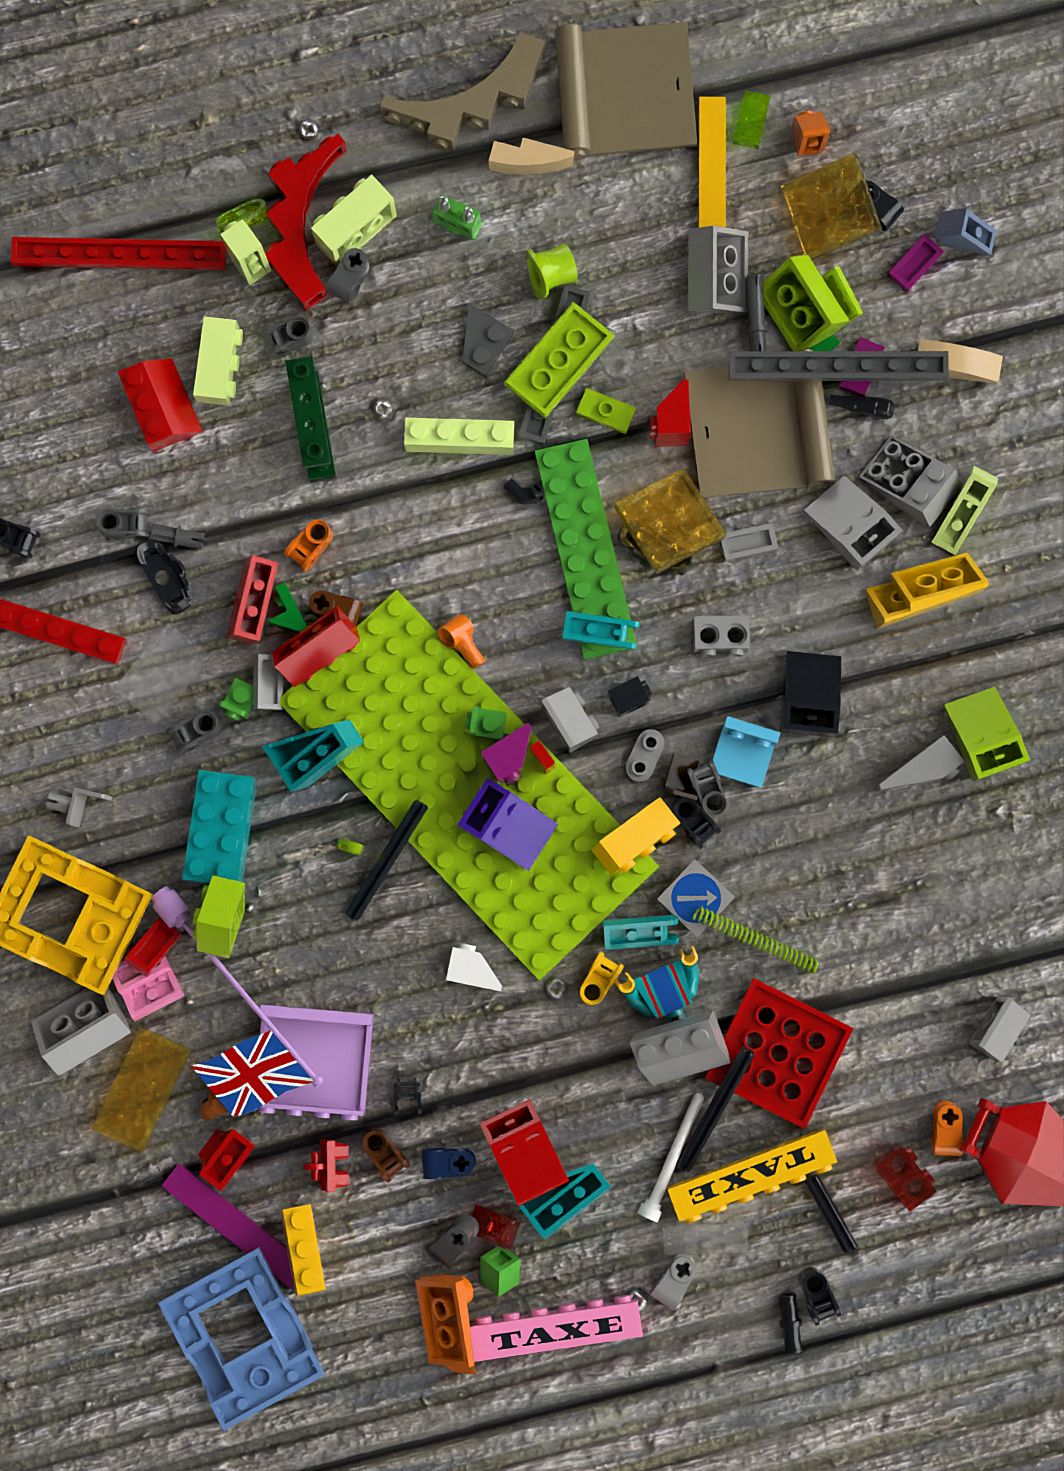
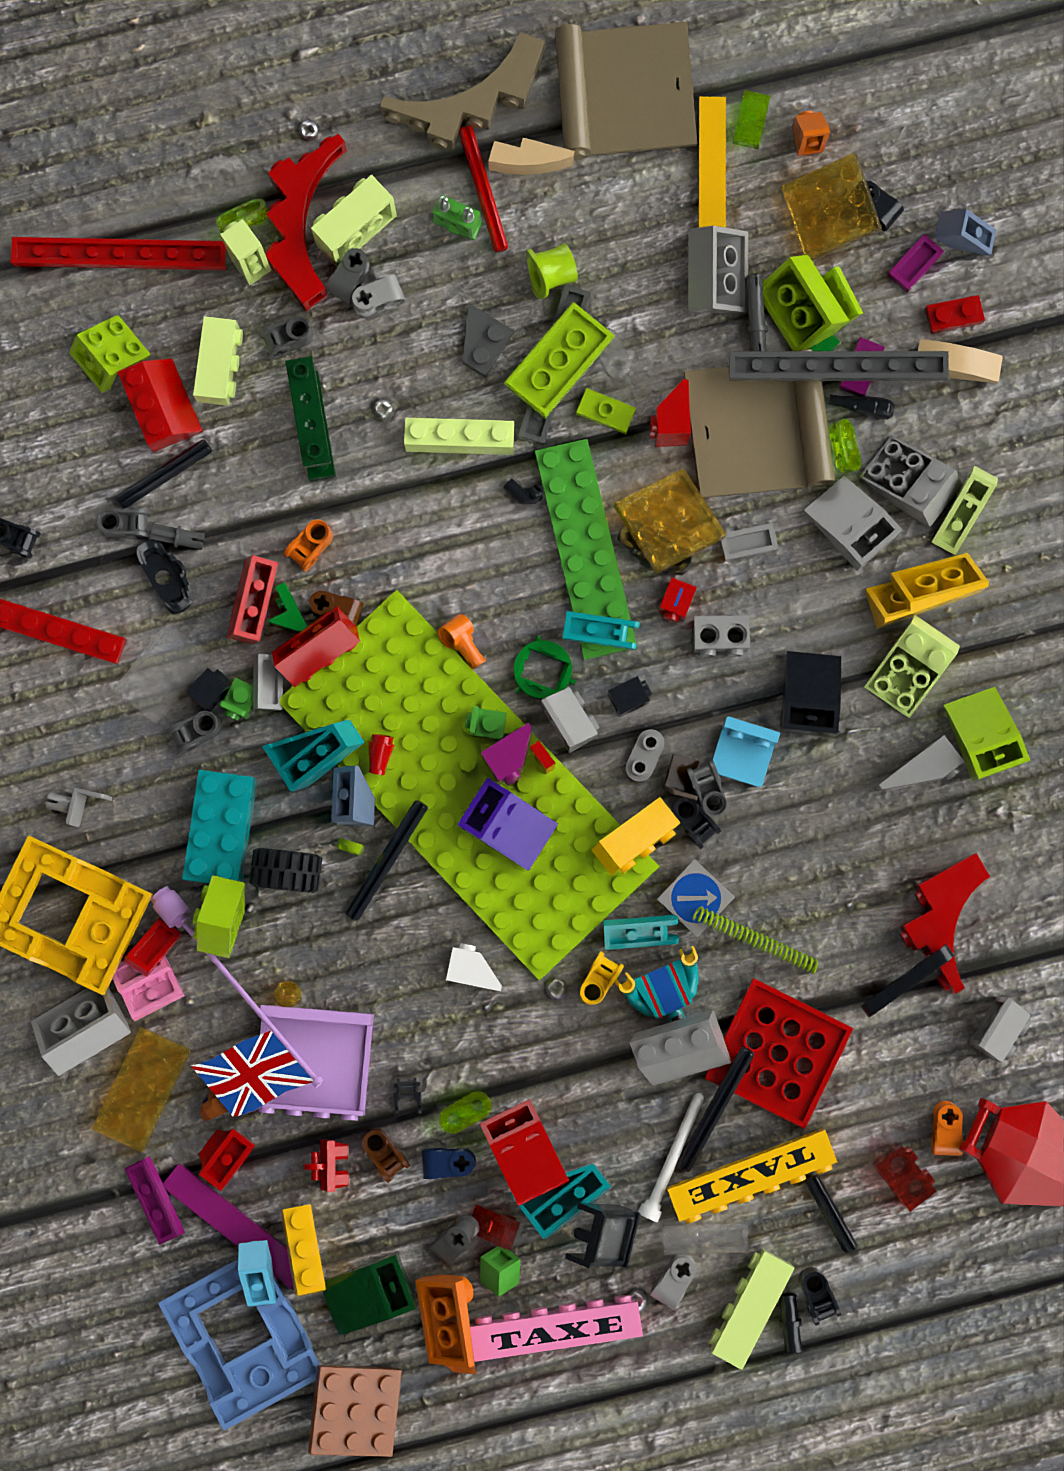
none -> lime bracket [69,315,150,393]
none -> black axle [116,439,212,508]
none -> magenta tile [124,1156,185,1245]
none -> black brick [185,668,230,712]
none -> medium azure slope [238,1240,276,1307]
none -> black tyre [249,848,322,893]
none -> clear yellow plate [274,981,302,1007]
none -> plate [308,1365,402,1457]
none -> dark green slope [323,1251,418,1336]
none -> sand blue slope [331,766,375,827]
none -> light grey piece [352,274,406,317]
none -> red cone [368,734,395,775]
none -> clear neon green plate [439,1091,492,1134]
none -> red axle [459,126,508,253]
none -> green piece [514,636,576,700]
none -> black window [565,1203,641,1268]
none -> red brick [658,577,697,623]
none -> yellowish green brick [709,1248,795,1370]
none -> clear neon green plate [829,419,861,474]
none -> black beam [860,944,955,1018]
none -> yellowish green slope [864,615,960,718]
none -> red arch [899,853,990,994]
none -> red plate [925,295,985,334]

